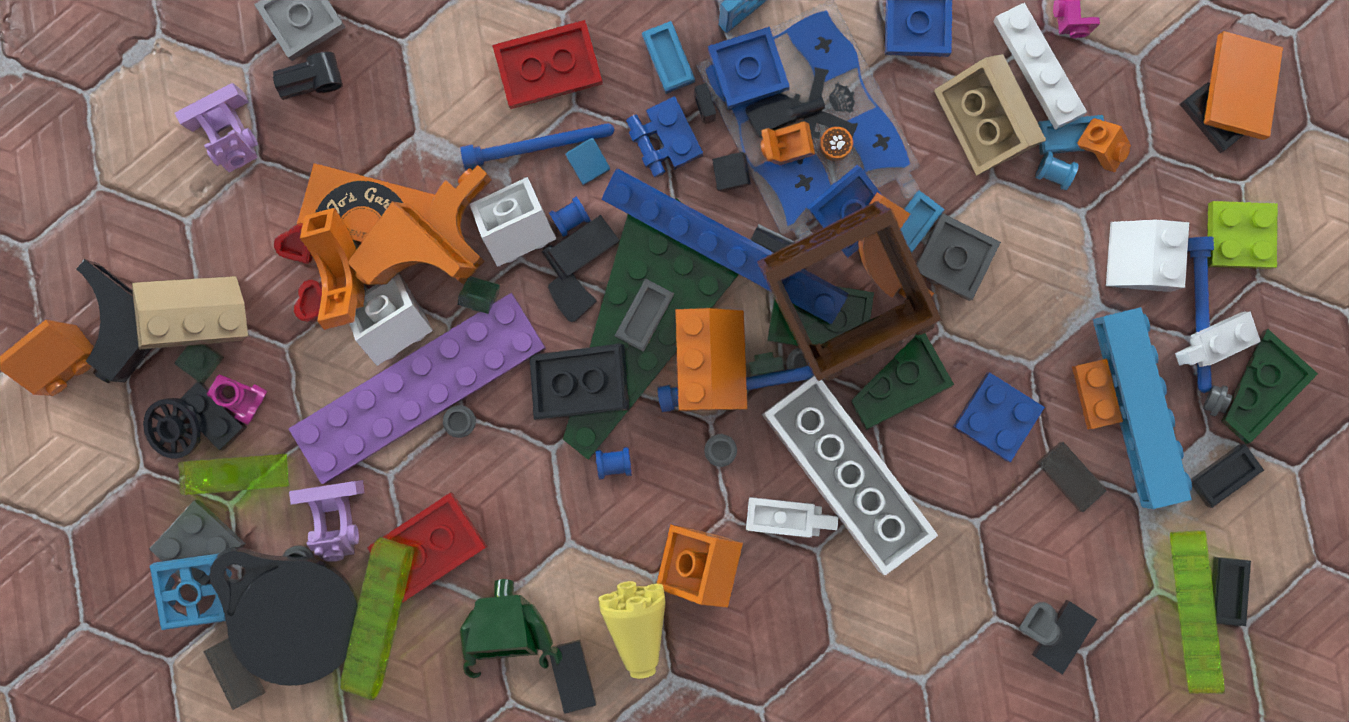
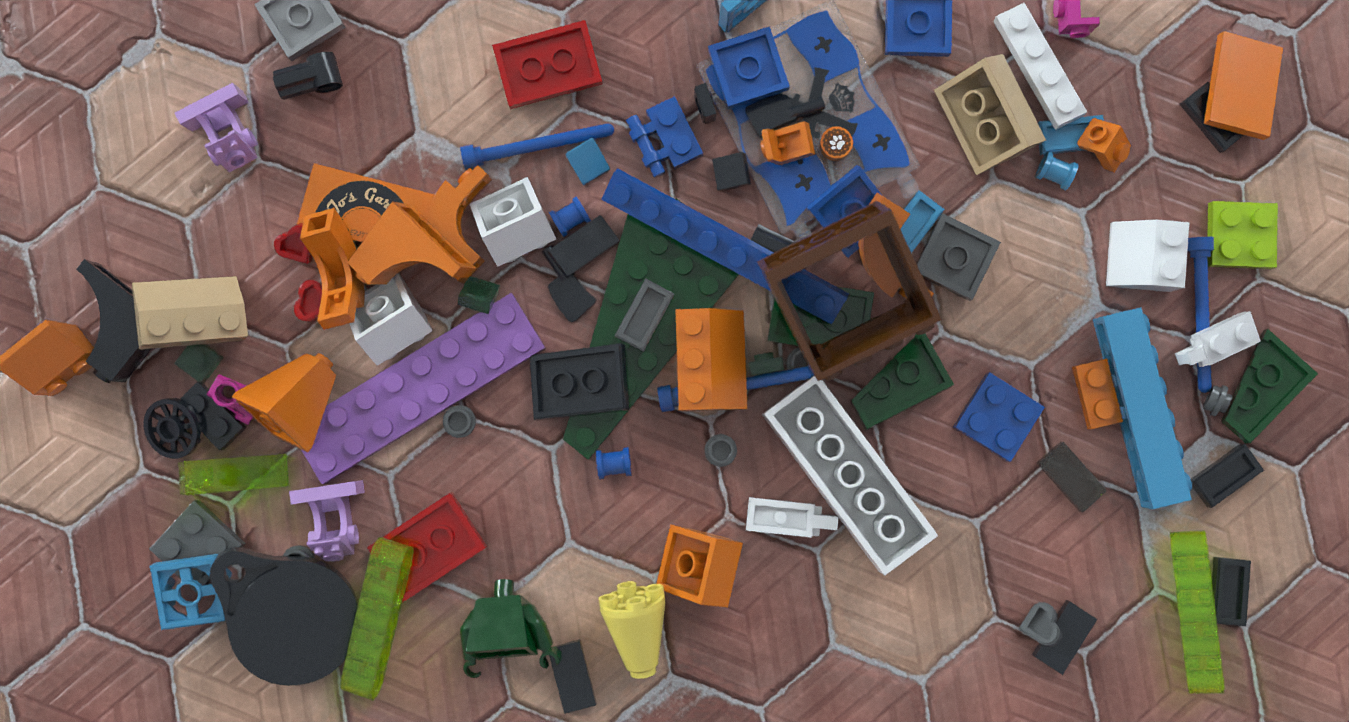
clear smoke tile [203,638,266,710] -> none
dark azure tile [642,21,695,94] -> none
none -> orange slope [232,353,336,453]

